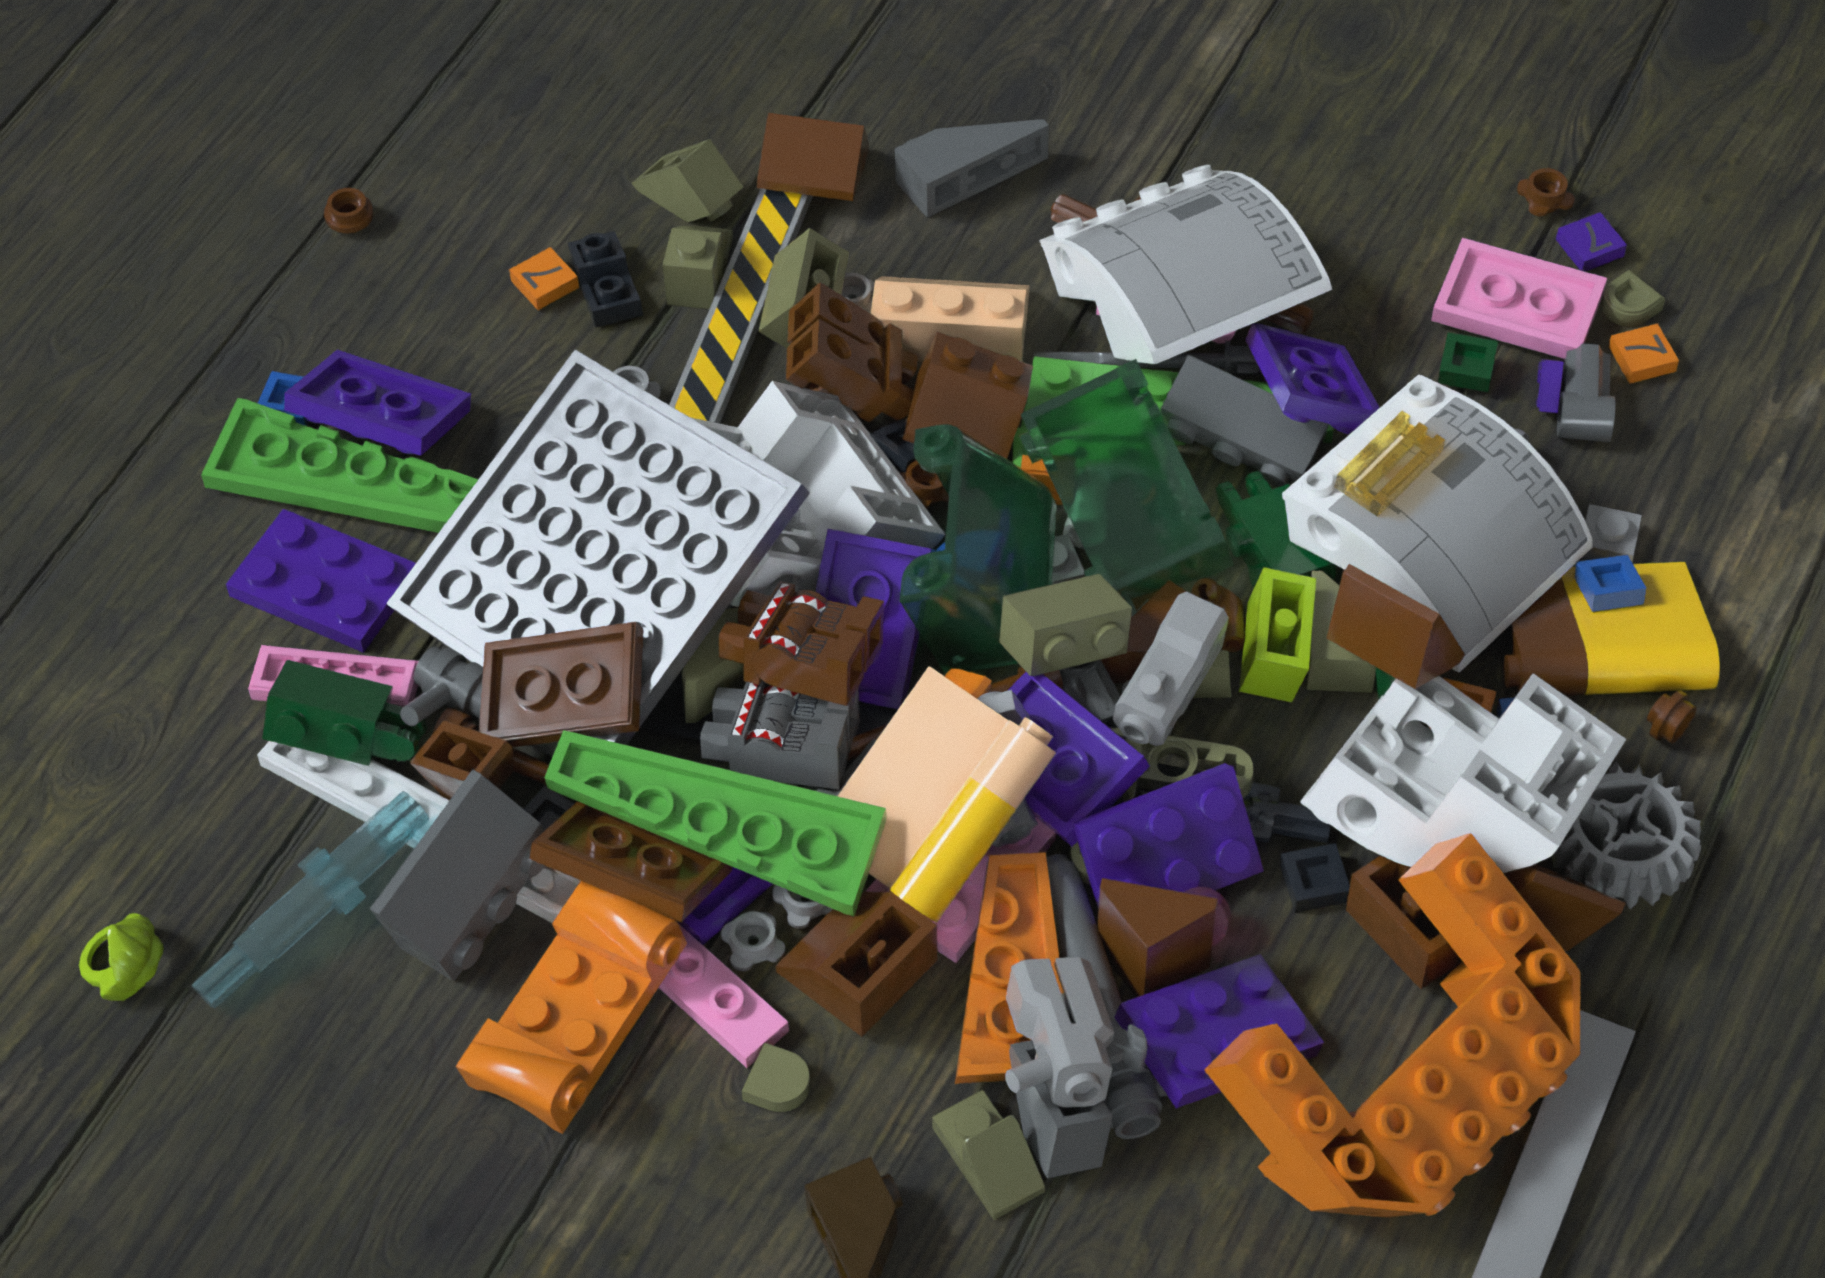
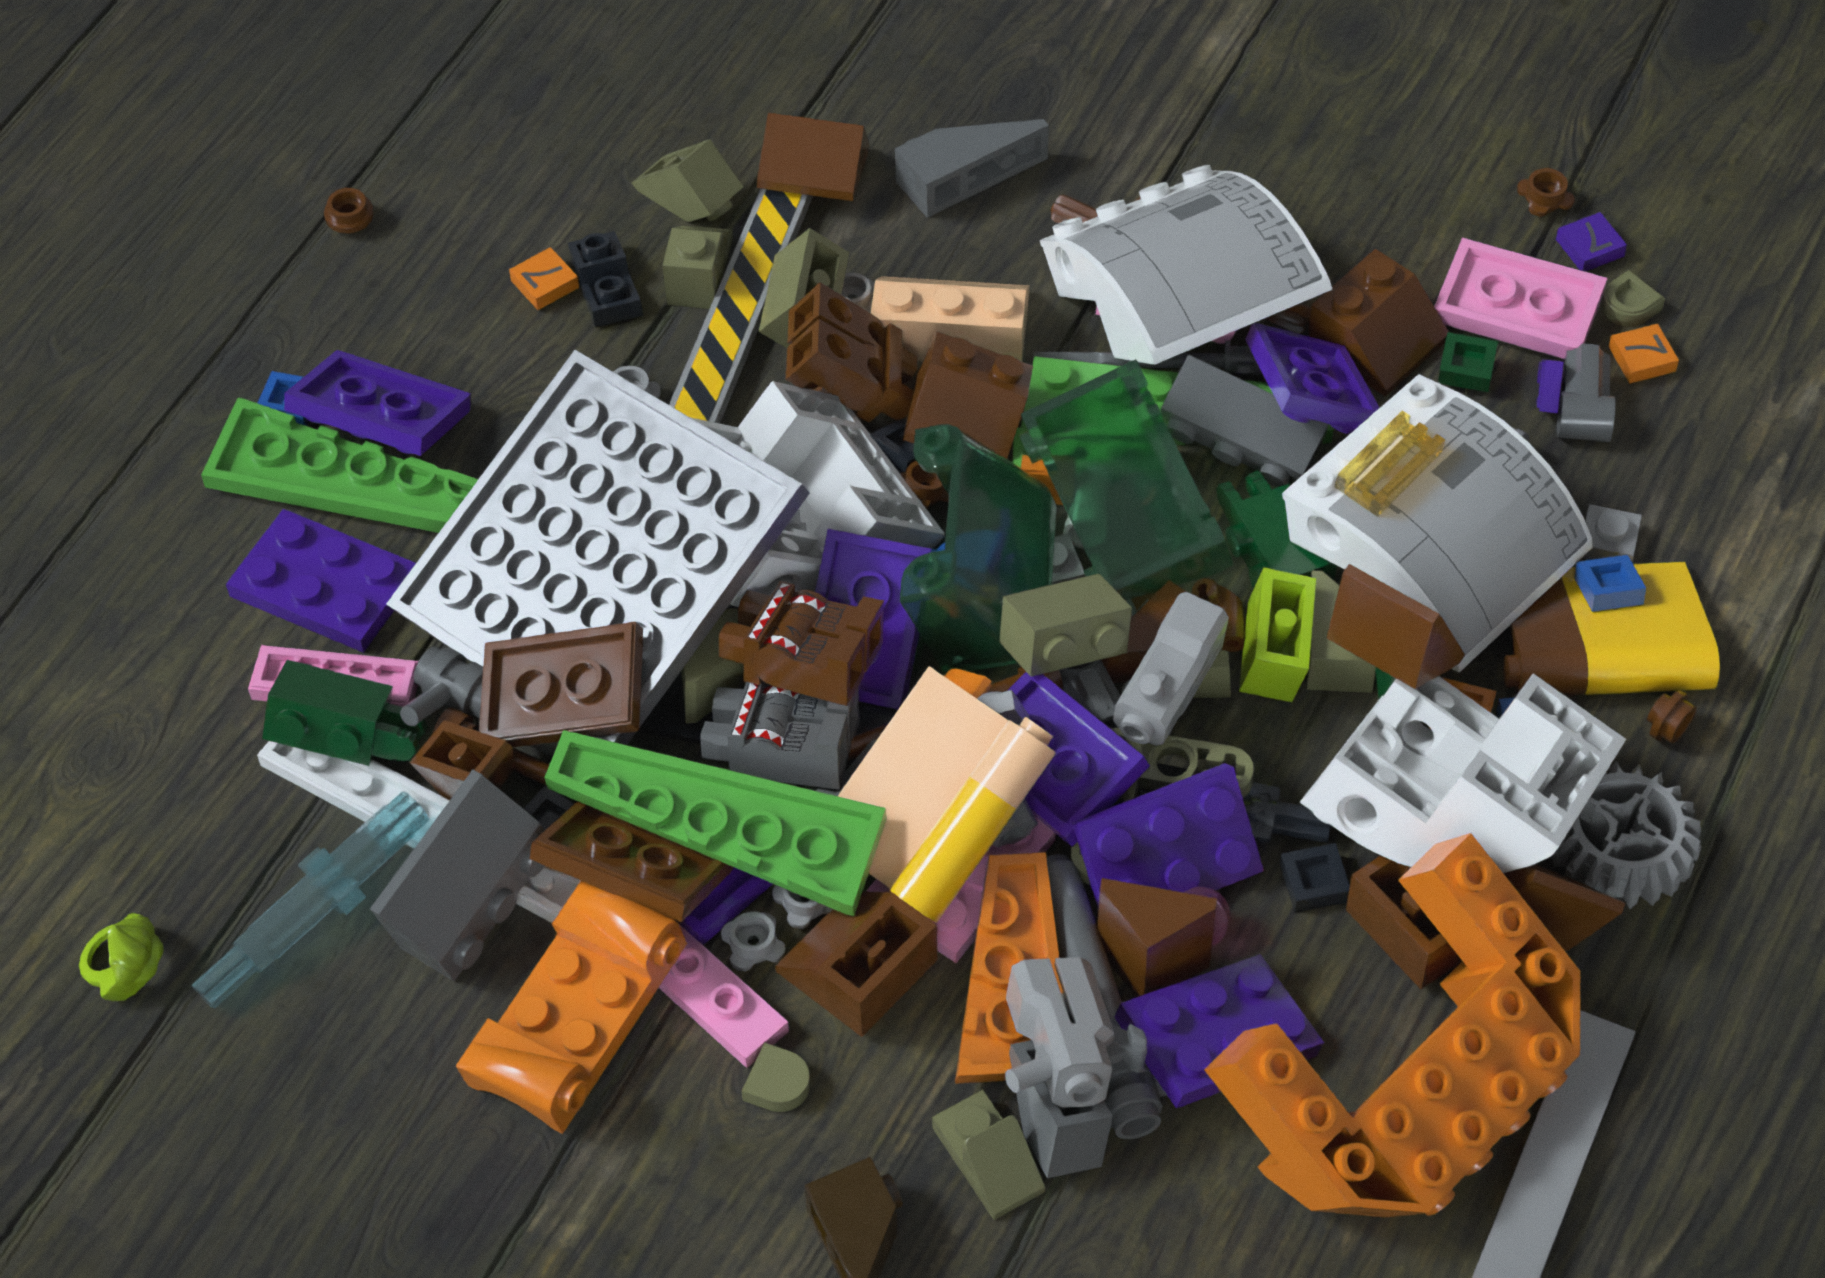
none -> reddish brown slope [1308,249,1448,397]

